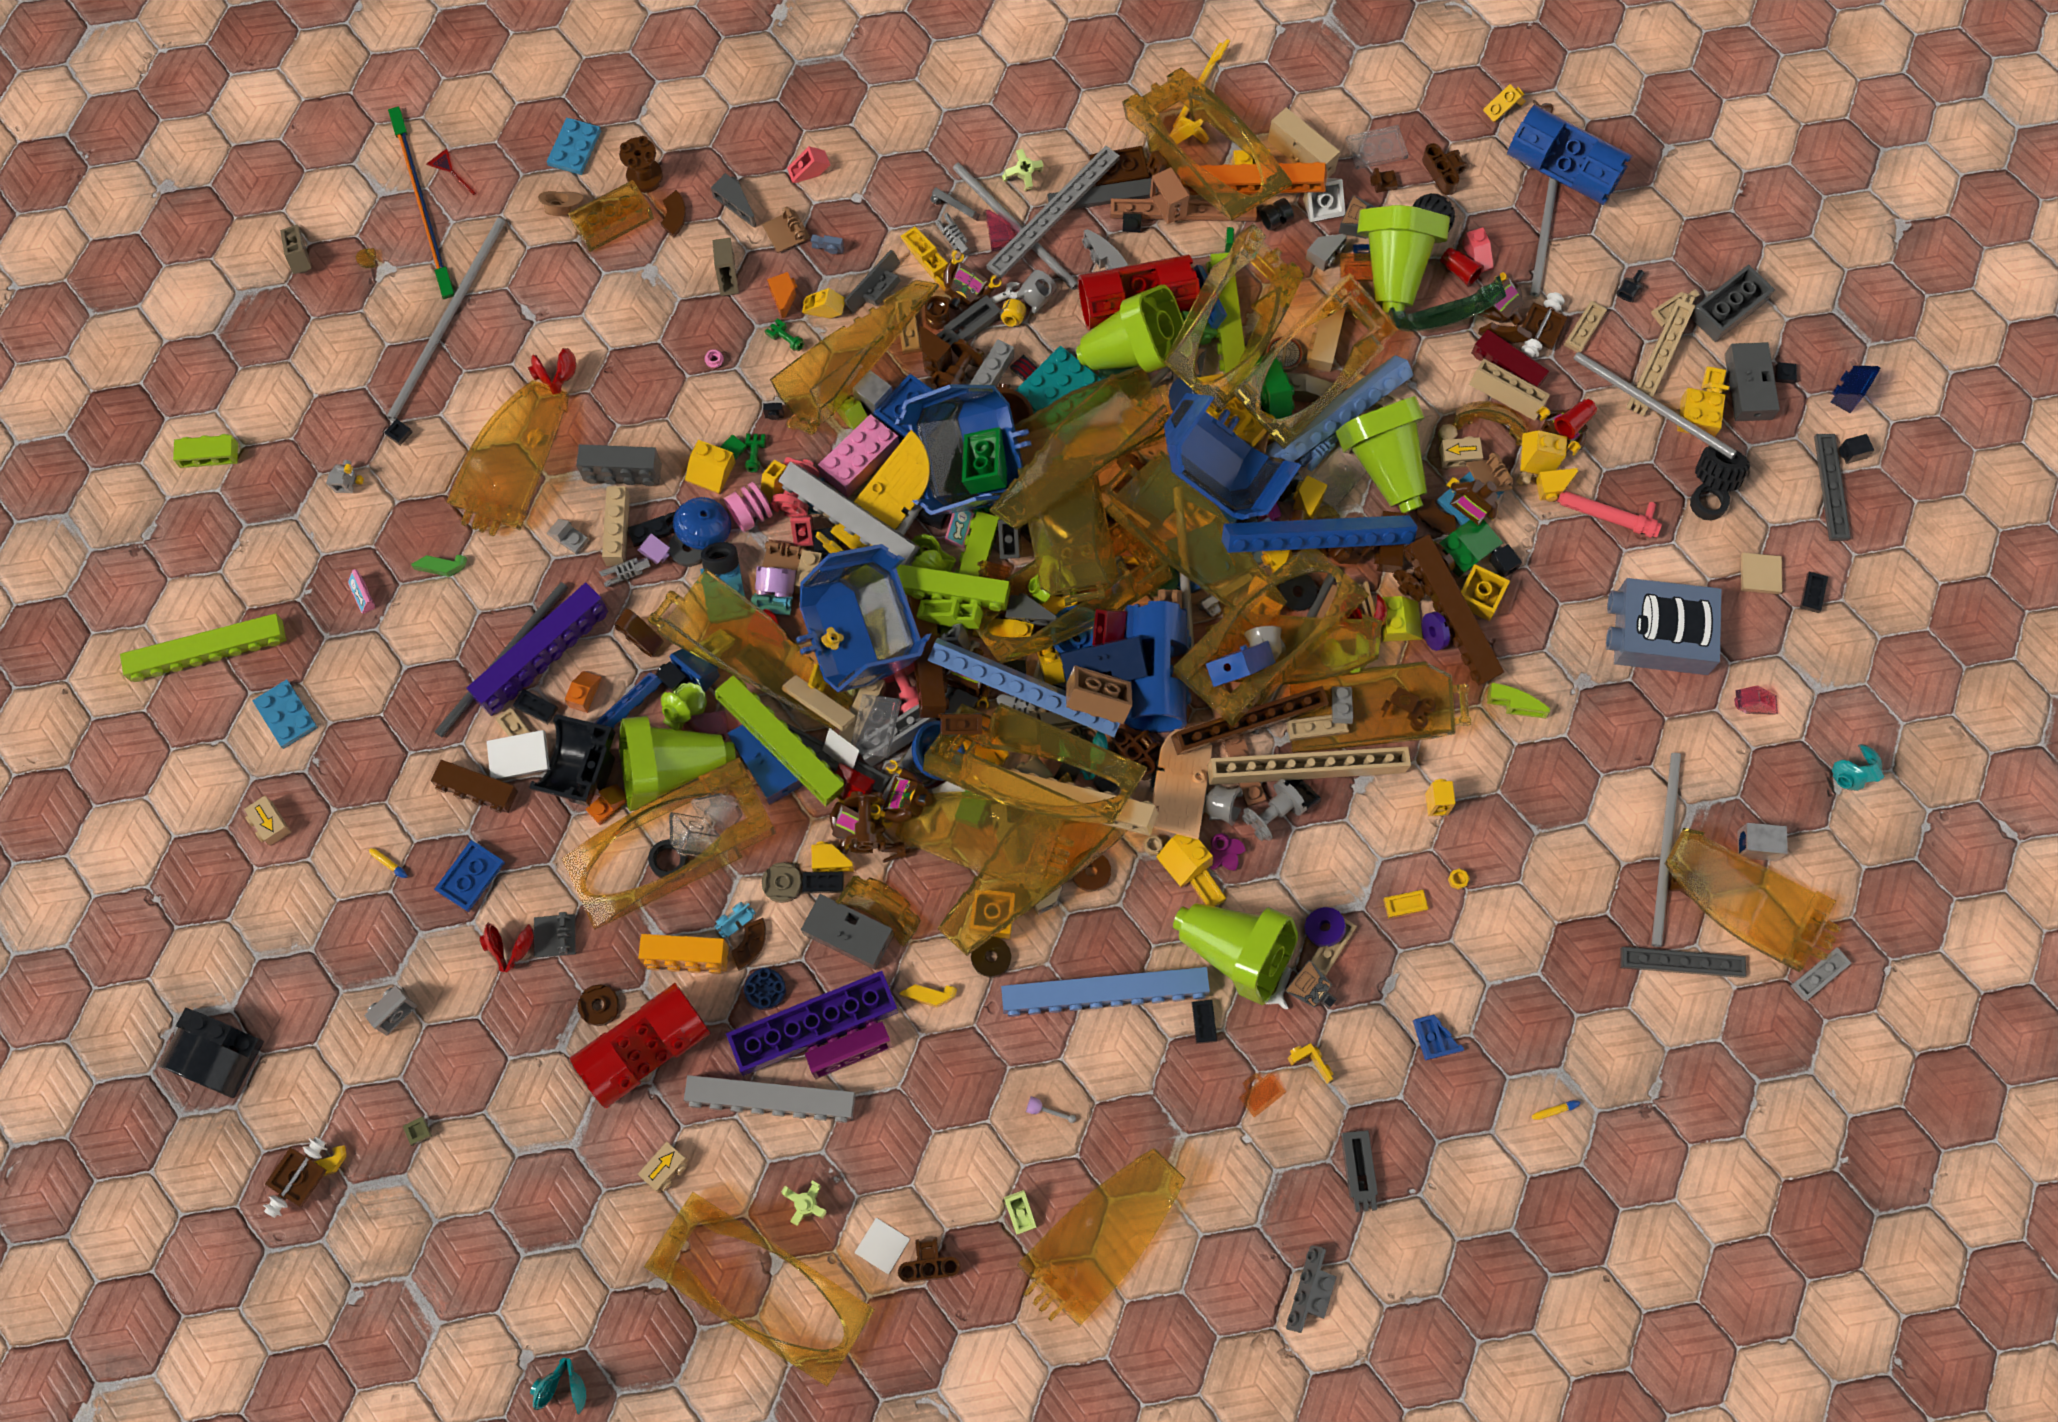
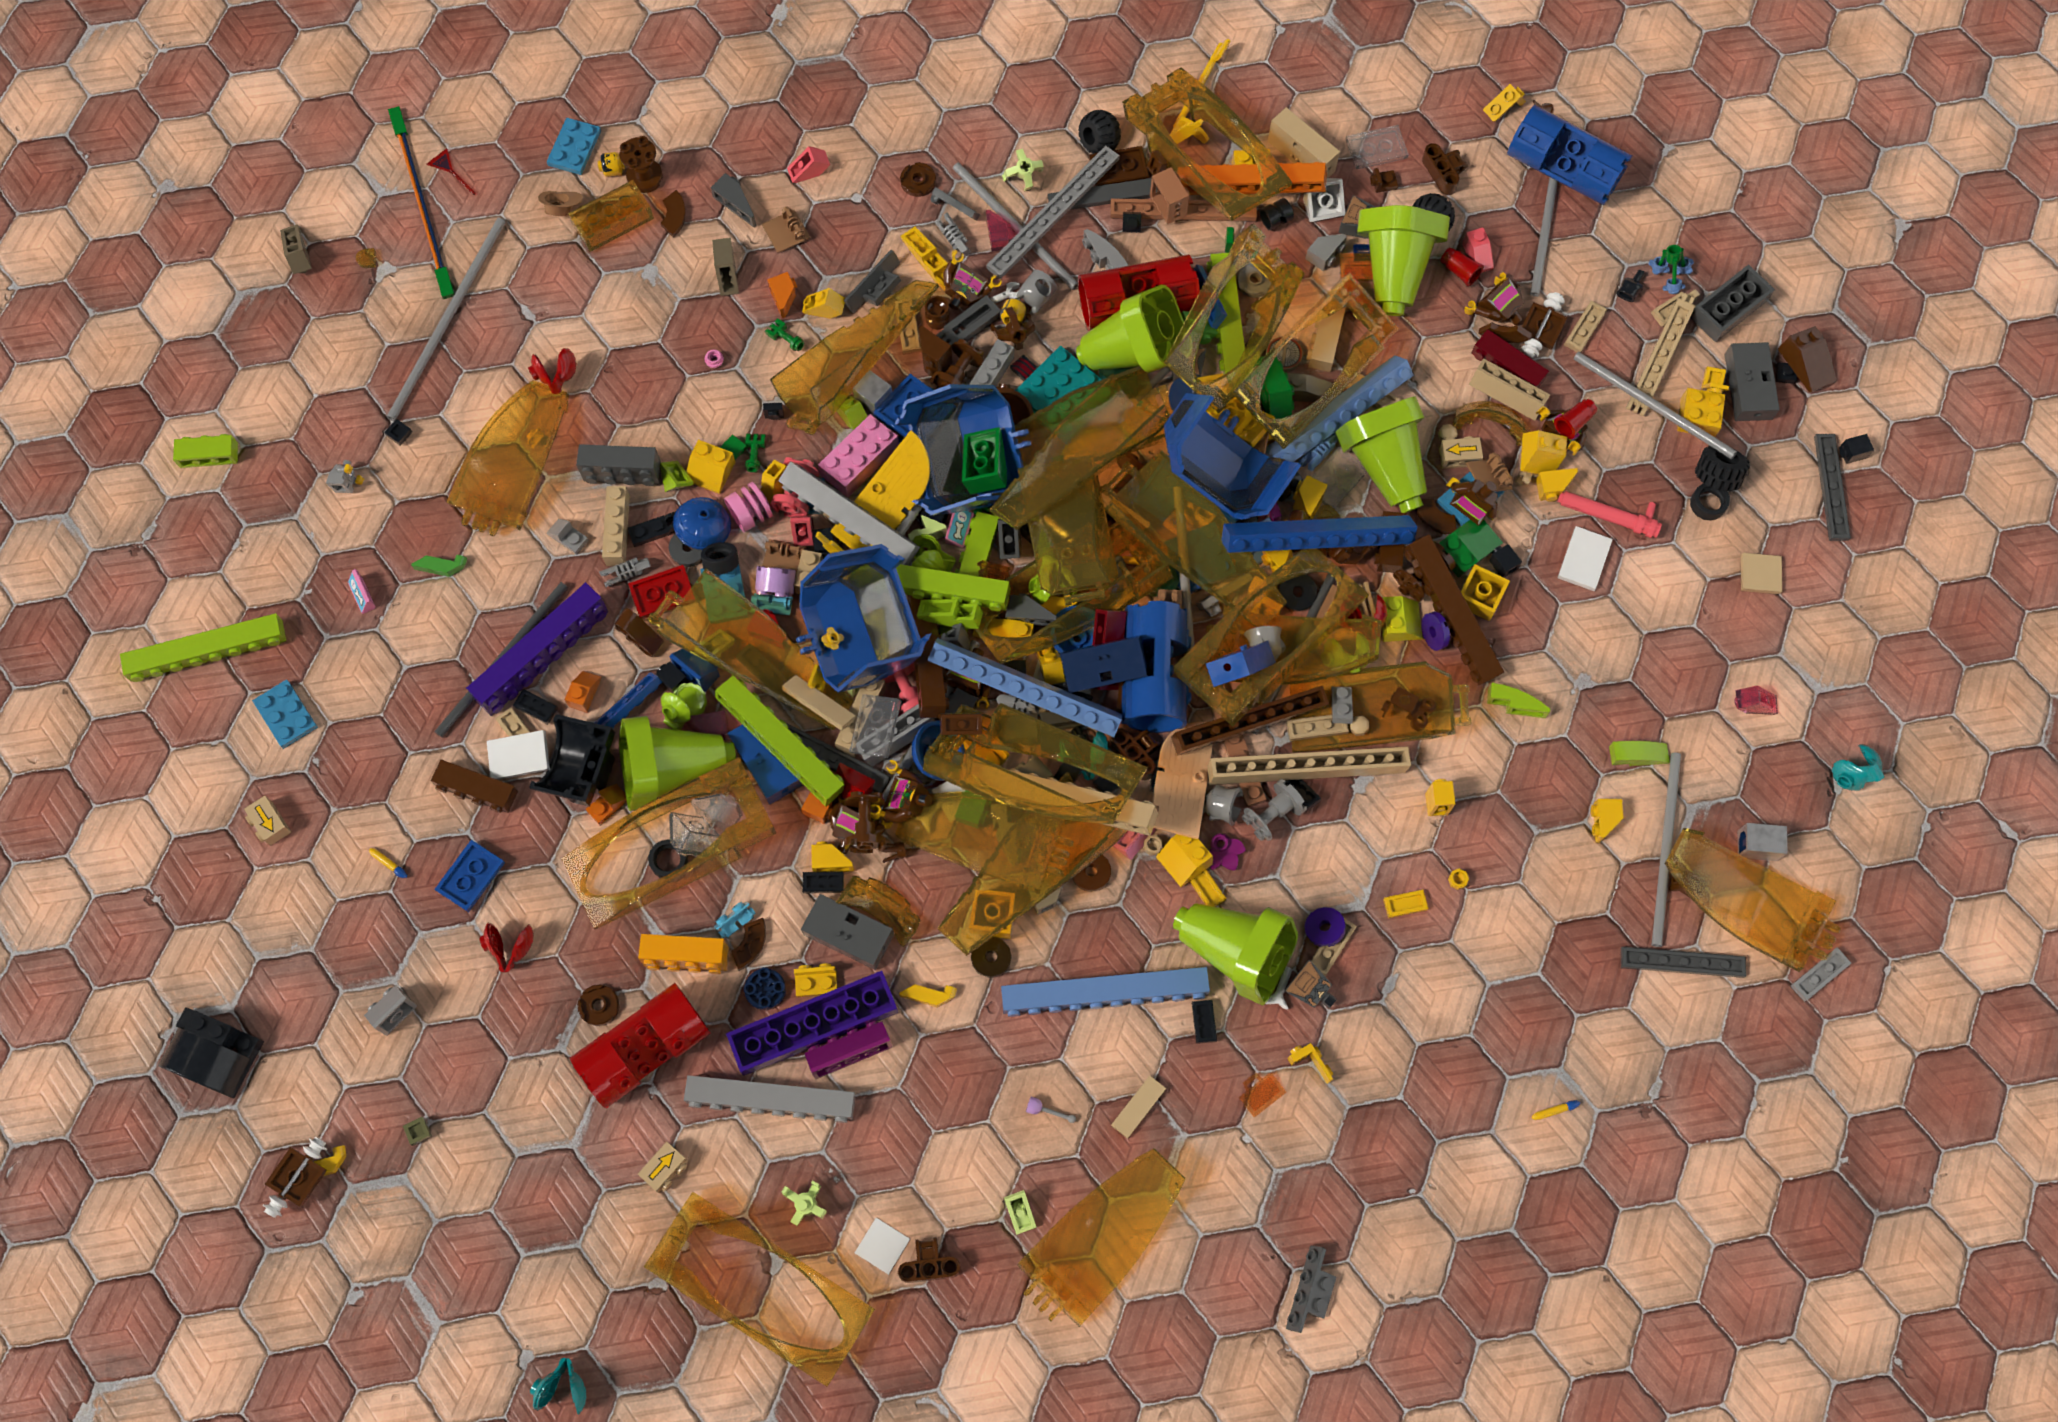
dark grey hinge [534,912,576,958] -> none
lavender brick [637,534,670,564] -> none
dark tan tile [762,862,803,903] -> none
sand blue plate [811,234,844,254] -> none
white sticker [823,728,859,769] -> none
medium nougat brick [1066,665,1132,724] -> none
dark grey hinge [1341,1130,1378,1212] -> none
clear green windscreen [1388,276,1506,332] -> none
blue wing [1413,1015,1464,1061] -> none
sand blue brick [1606,578,1721,675] -> none
black plate [1800,571,1828,613] -> none
clear blue slope [1830,366,1881,413] -> none
none -> yellow head [597,152,625,177]
none -> red plate [628,565,696,619]
none -> lime slope [660,461,693,492]
none -> yellow bracket [794,963,837,998]
none -> orange slope [801,792,833,824]
none -> reddish brown tile [900,162,936,197]
none -> yellowish green slope [908,515,947,541]
none -> reddish brown piece [990,307,1036,350]
none -> black wheel [1078,110,1121,154]
none -> tan tile [1111,1076,1166,1139]
none -> bright pink slope [1112,828,1156,860]
none -> light grey tile [1237,262,1273,298]
none -> tan tile [1350,716,1369,736]
none -> white tile [1557,526,1613,591]
none -> yellow slope [1591,799,1623,843]
none -> lime slope [1609,741,1670,766]
none -> plant [1648,245,1694,294]
none -> reddish brown slope [1778,326,1837,393]

